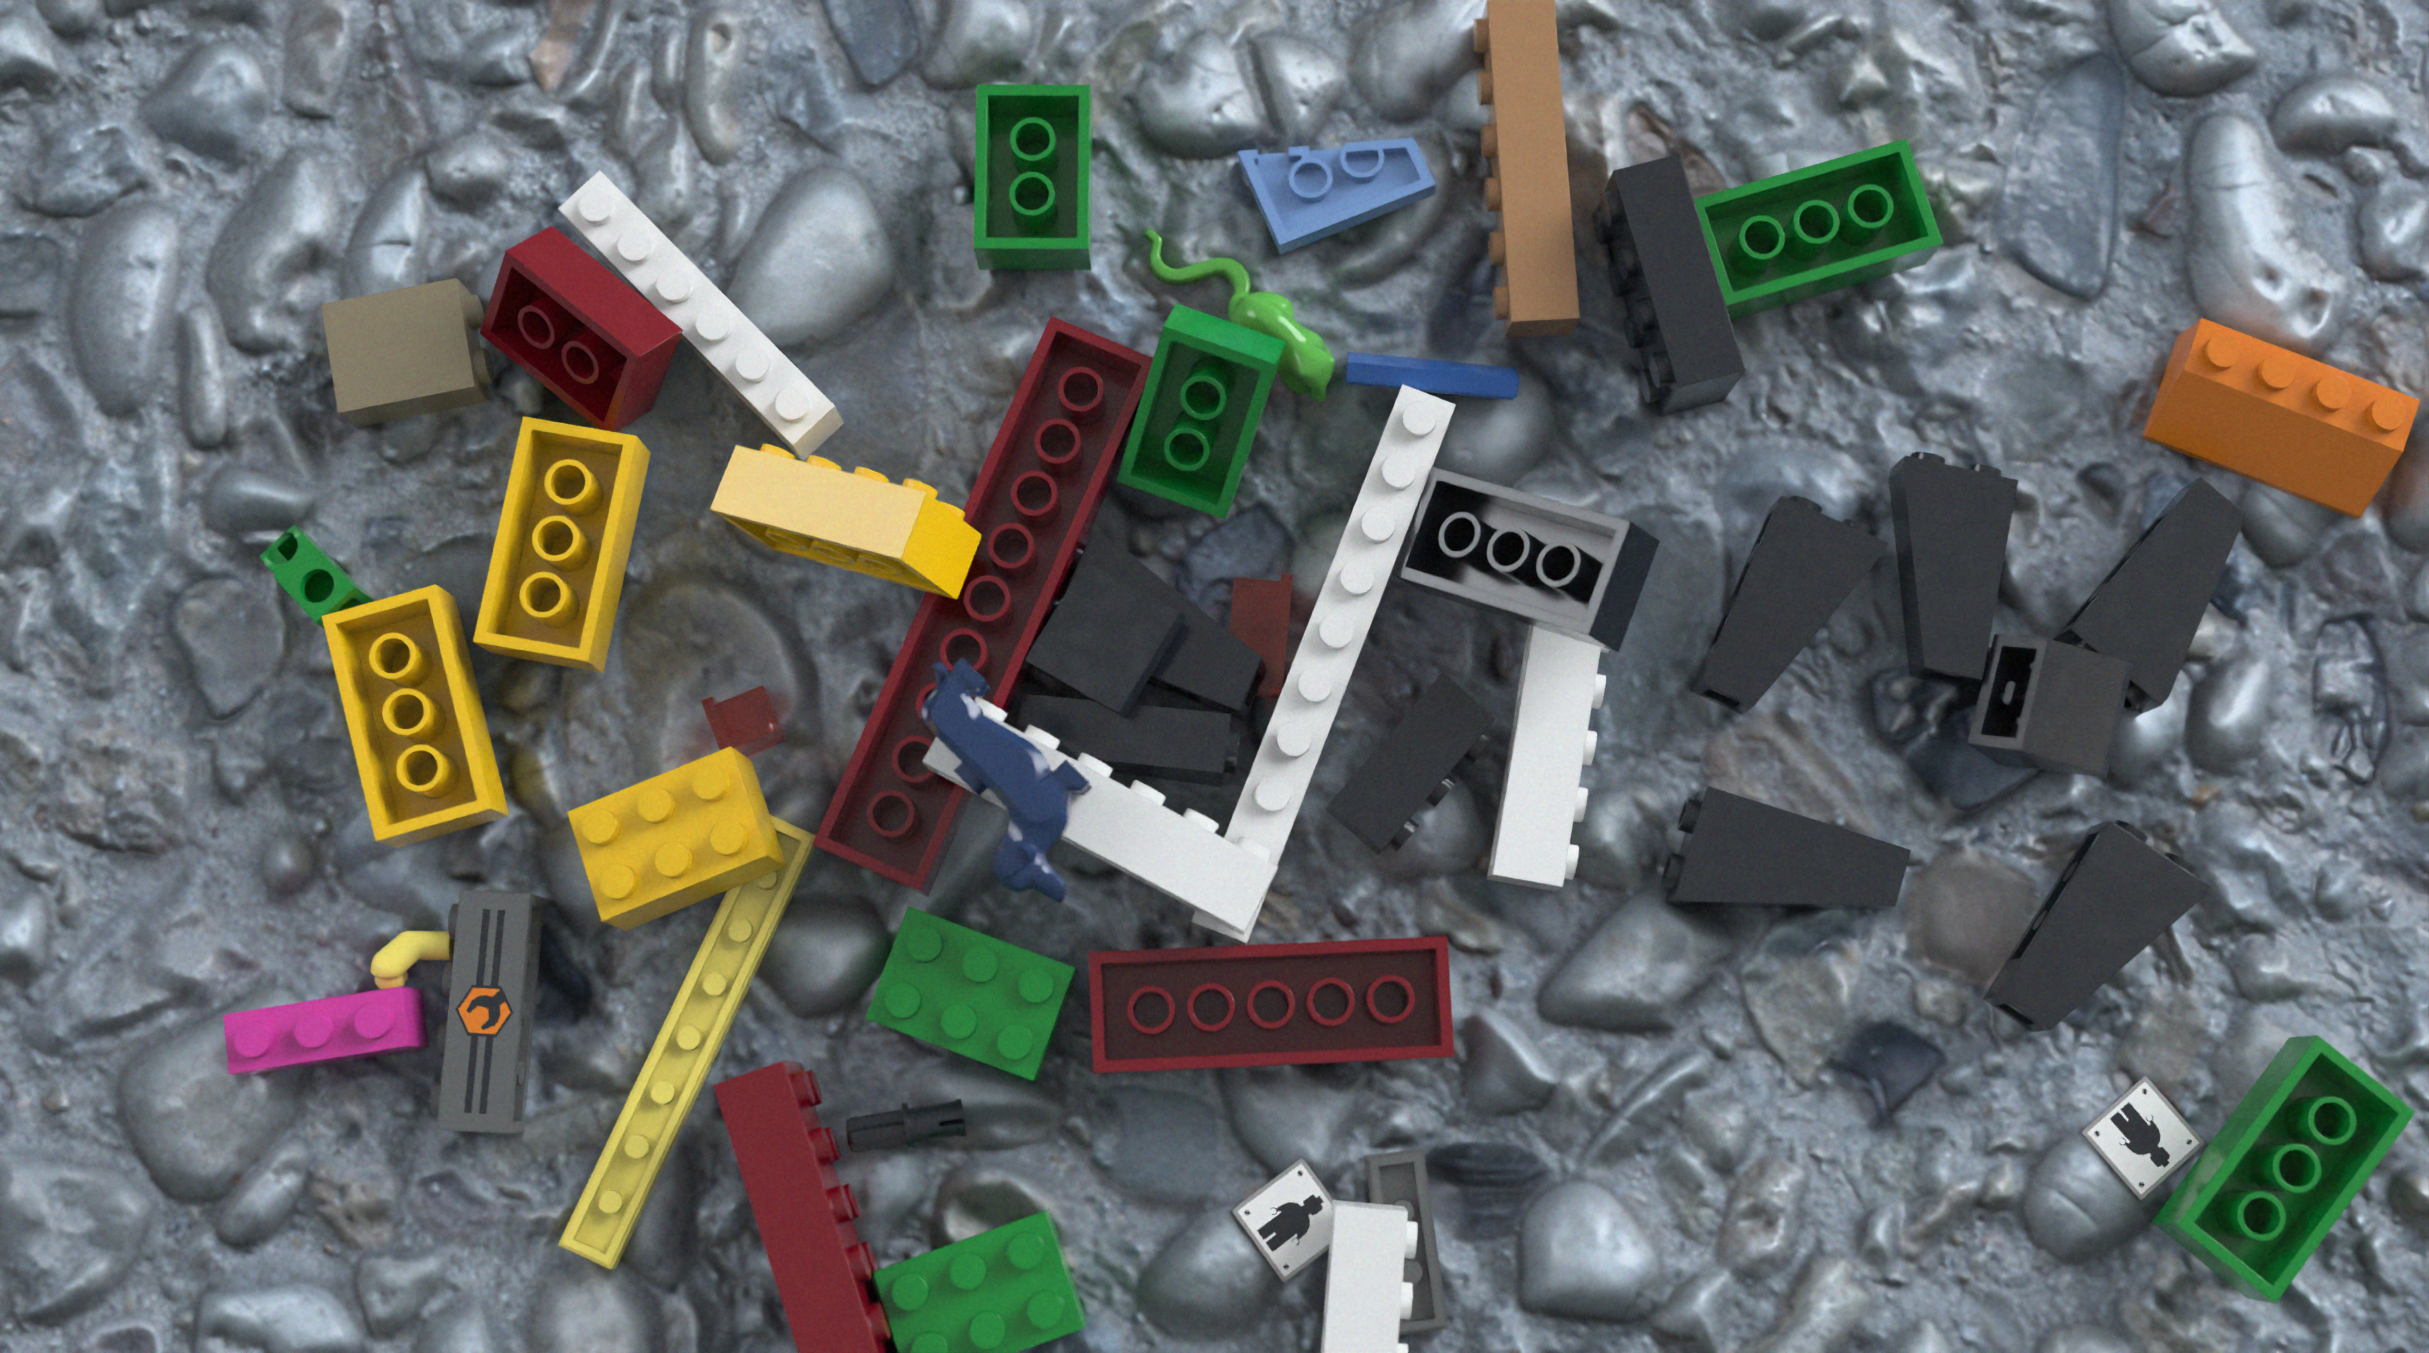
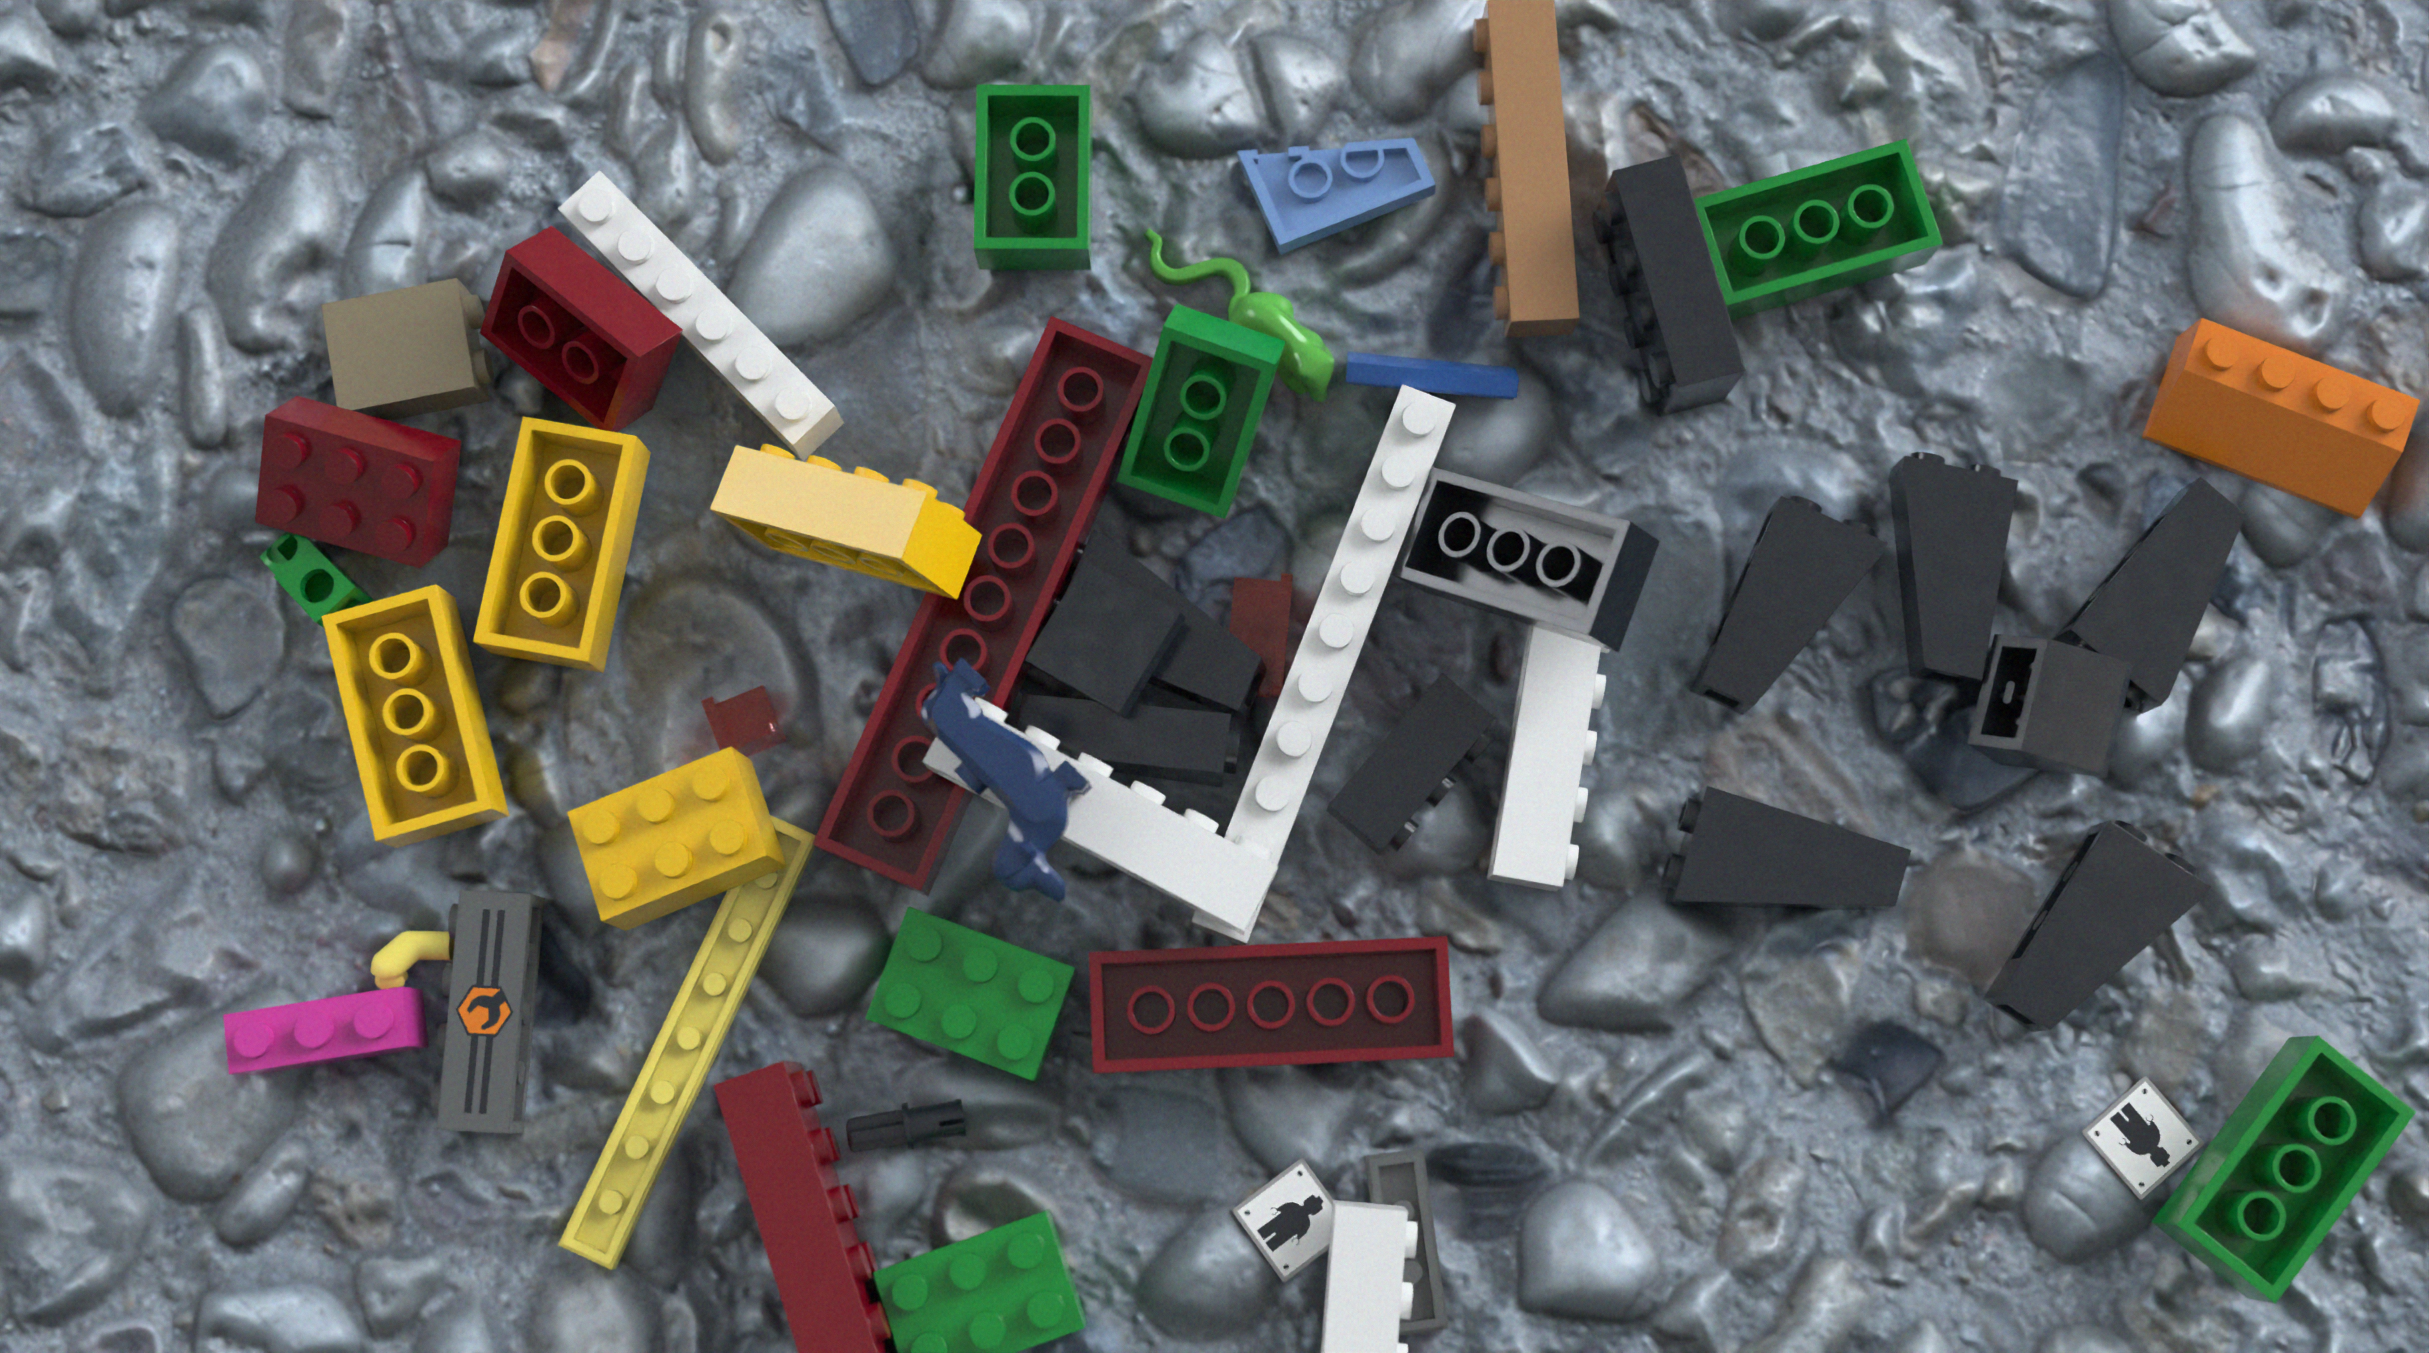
none -> dark red brick [255,396,461,568]

